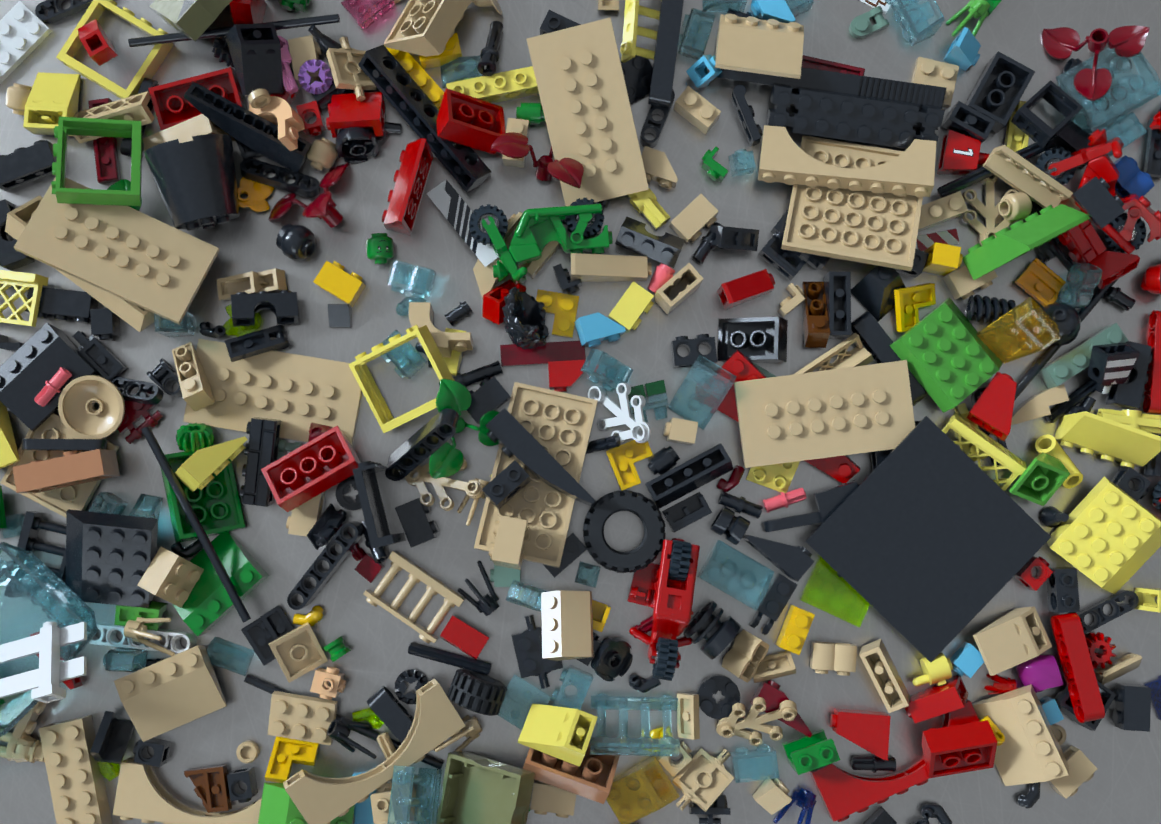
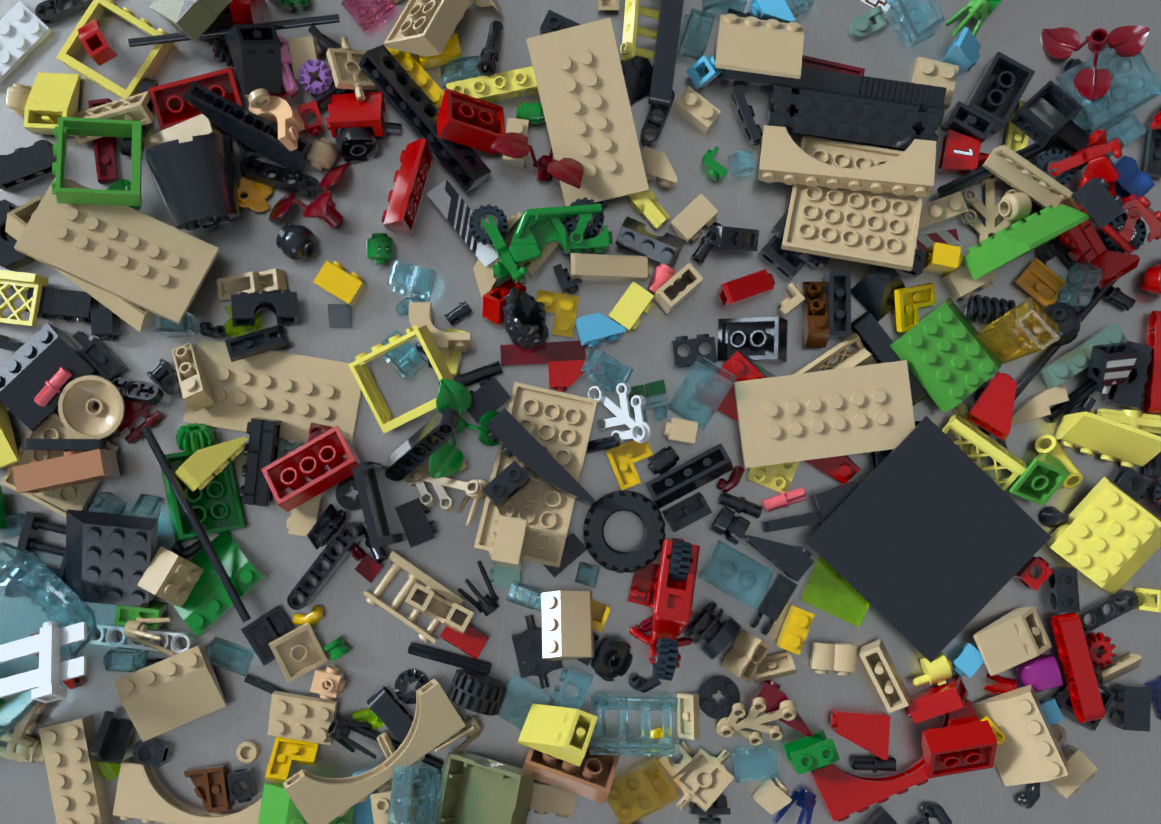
none -> tan arch [405,582,474,635]

